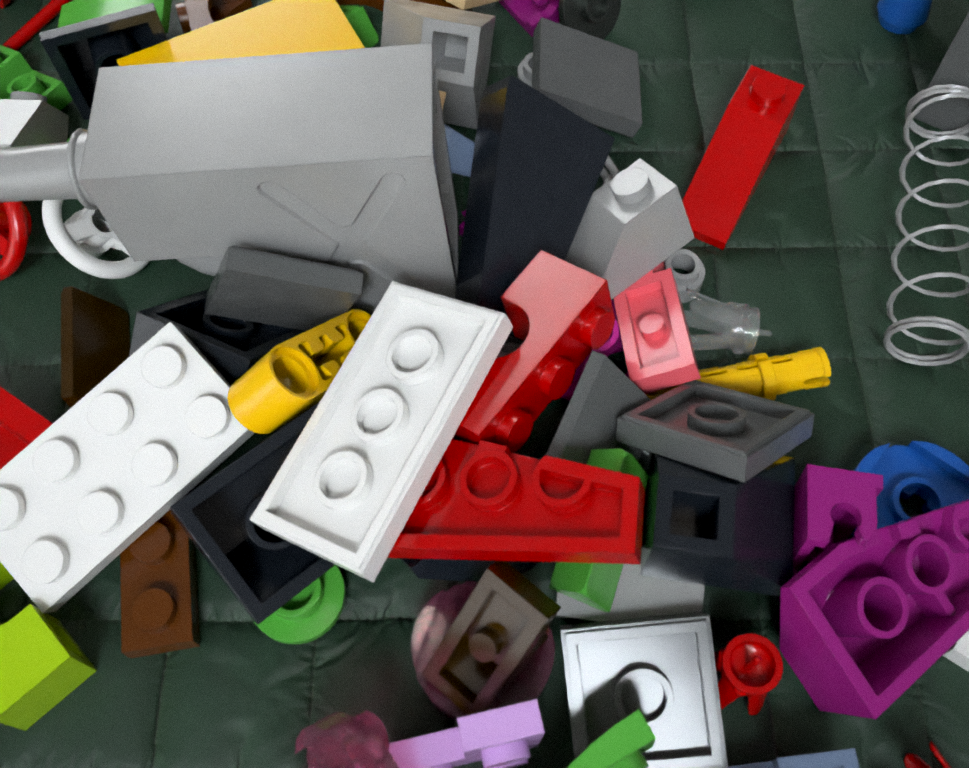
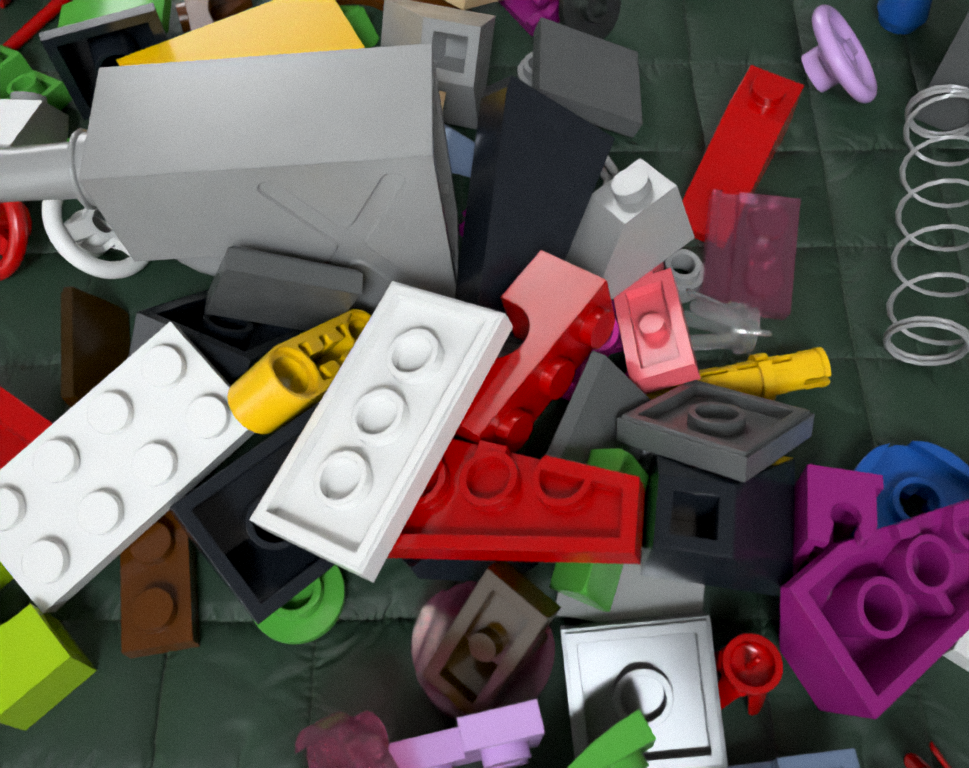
none -> clear pink plate [697,189,801,320]
none -> lavender piece [802,4,877,104]

